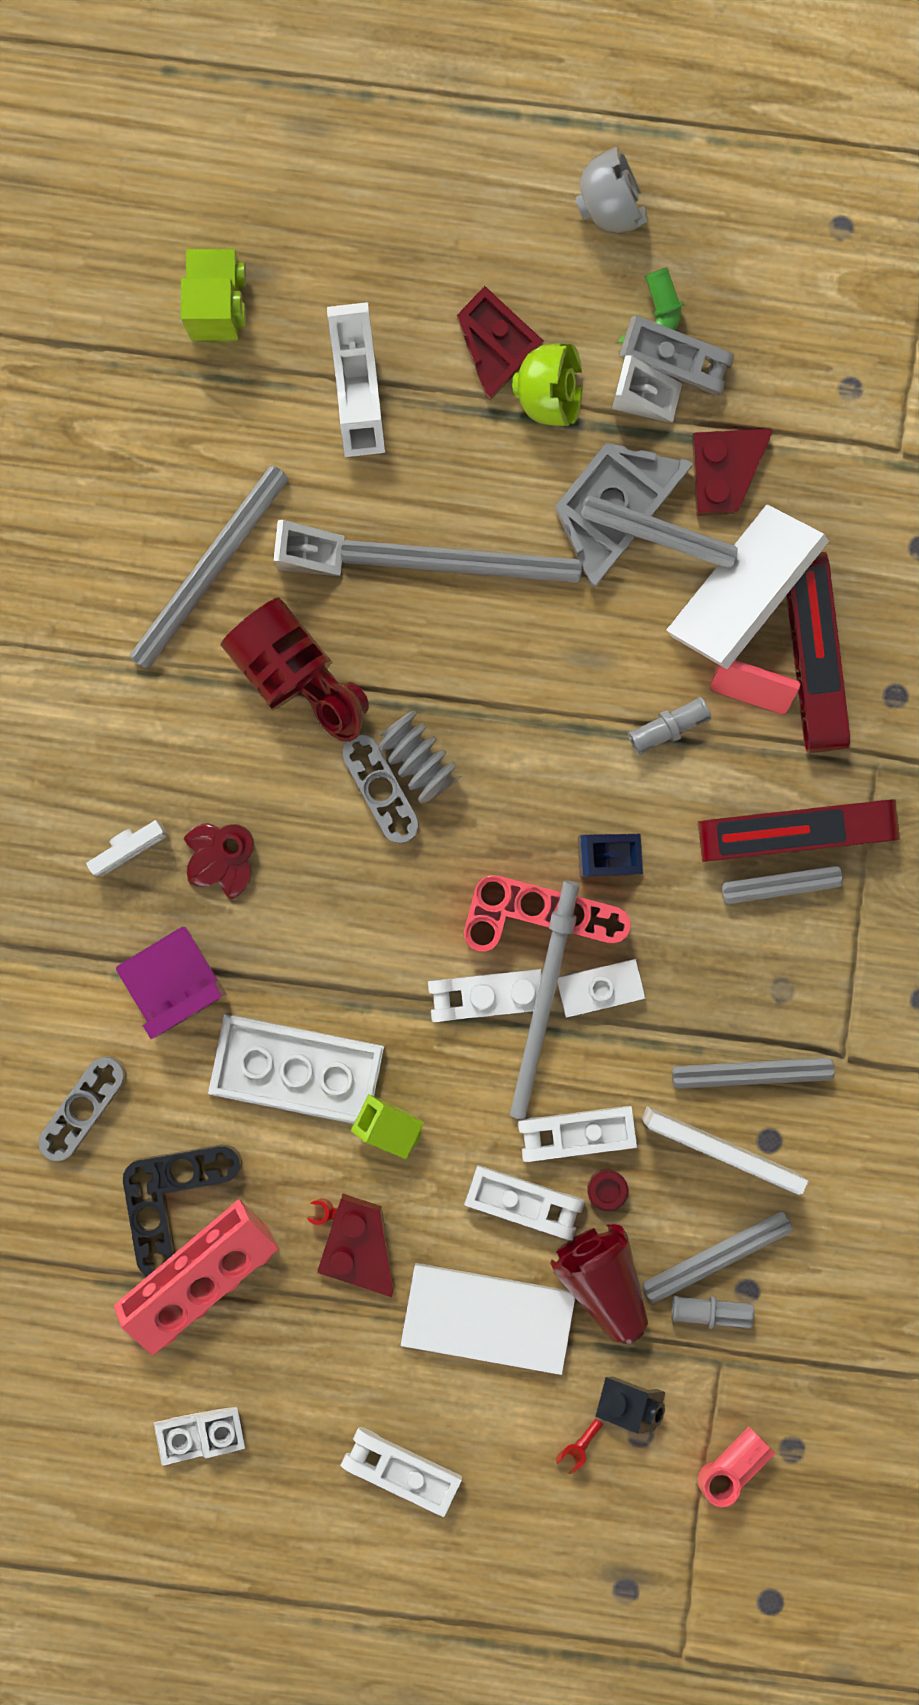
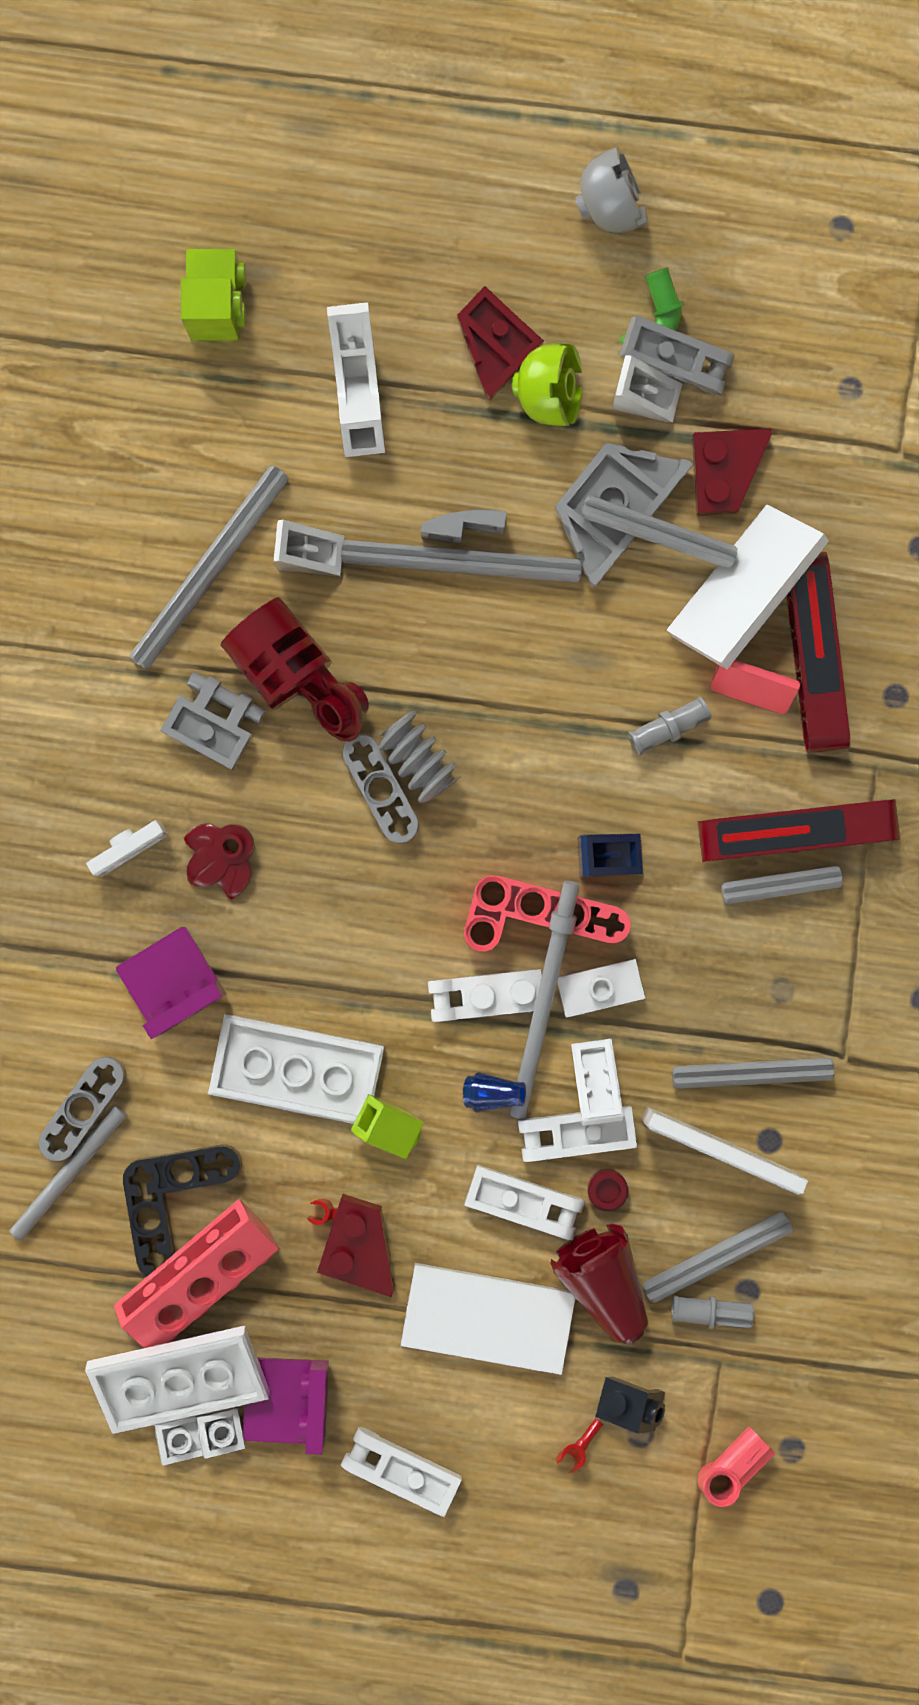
none -> light grey bar [9,1105,128,1241]
none -> white tile [85,1326,270,1434]
none -> light grey plate [160,672,266,771]
none -> magenta bracket [243,1357,329,1455]
none -> light grey slope [421,510,507,544]
none -> clear blue cone [463,1072,526,1113]
none -> white plate [571,1039,624,1126]

